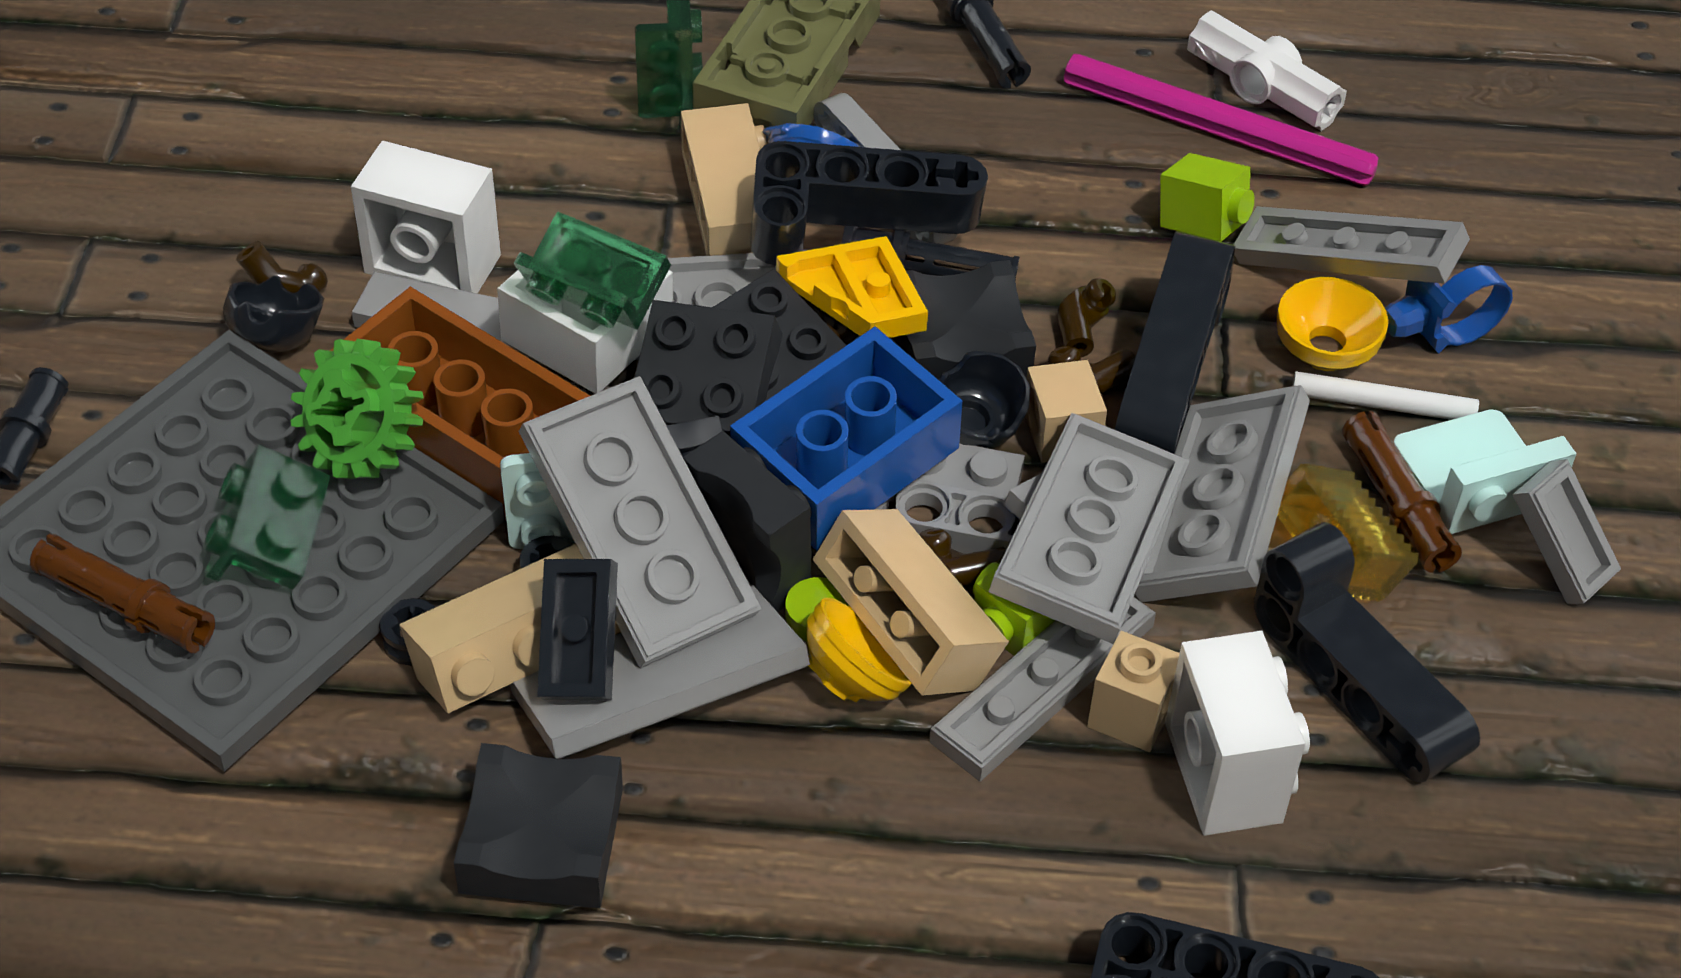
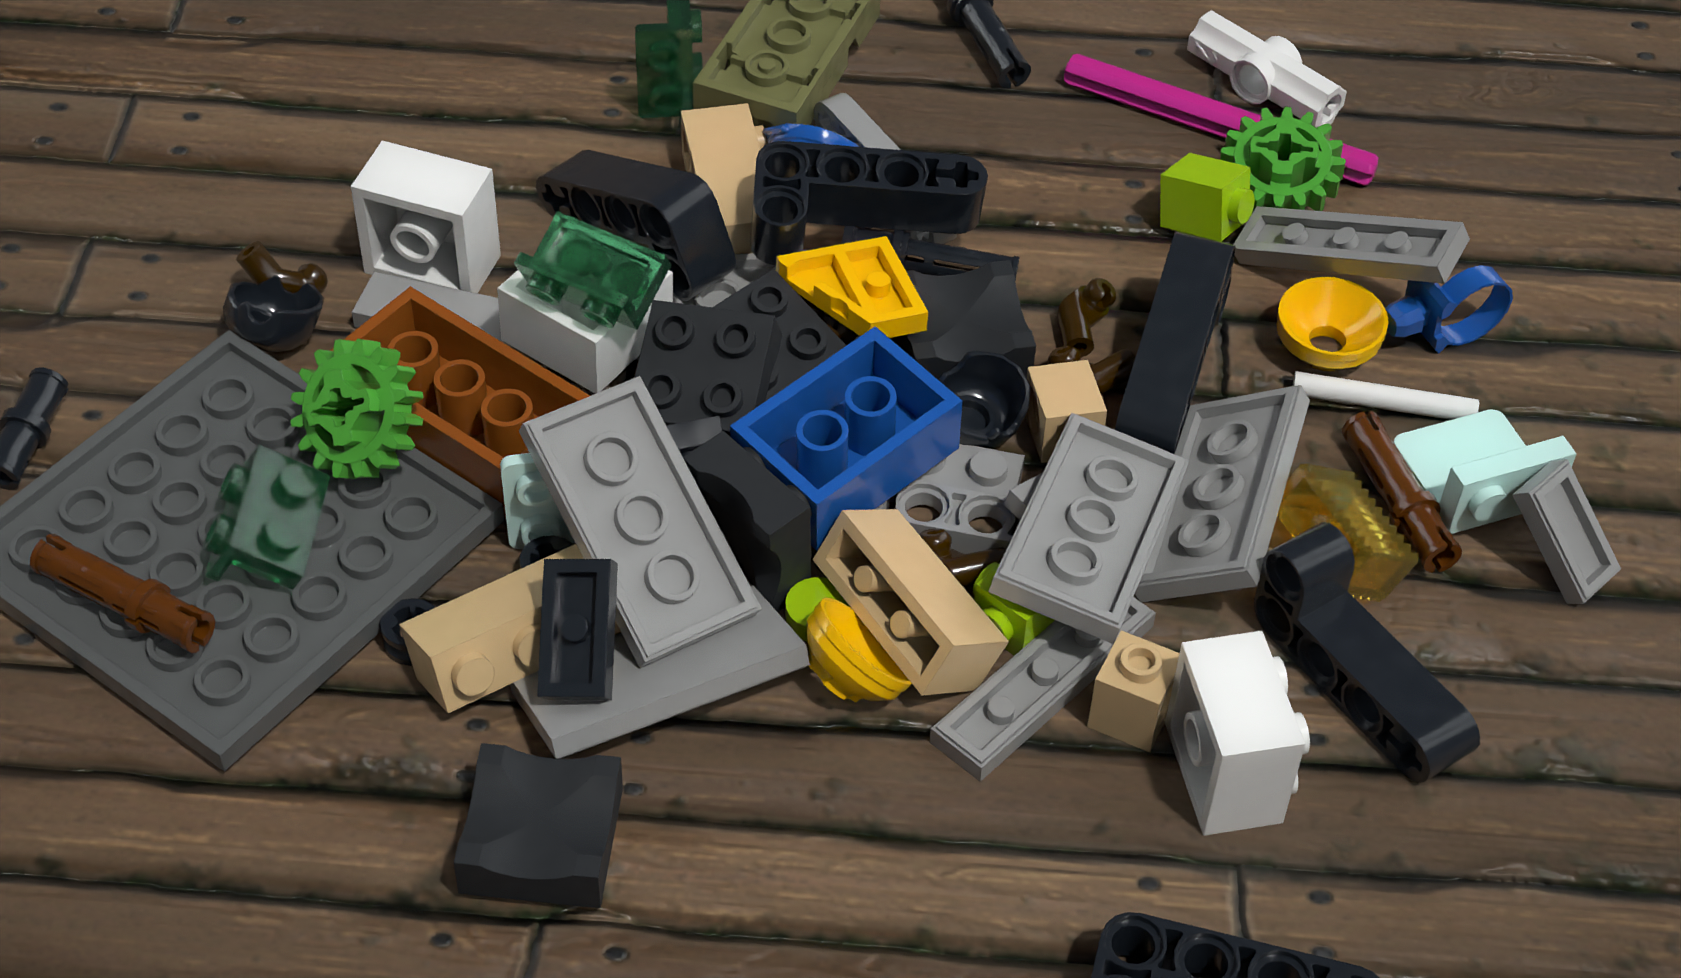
none -> black beam [536,150,737,301]
none -> bright green gear [1220,106,1346,215]

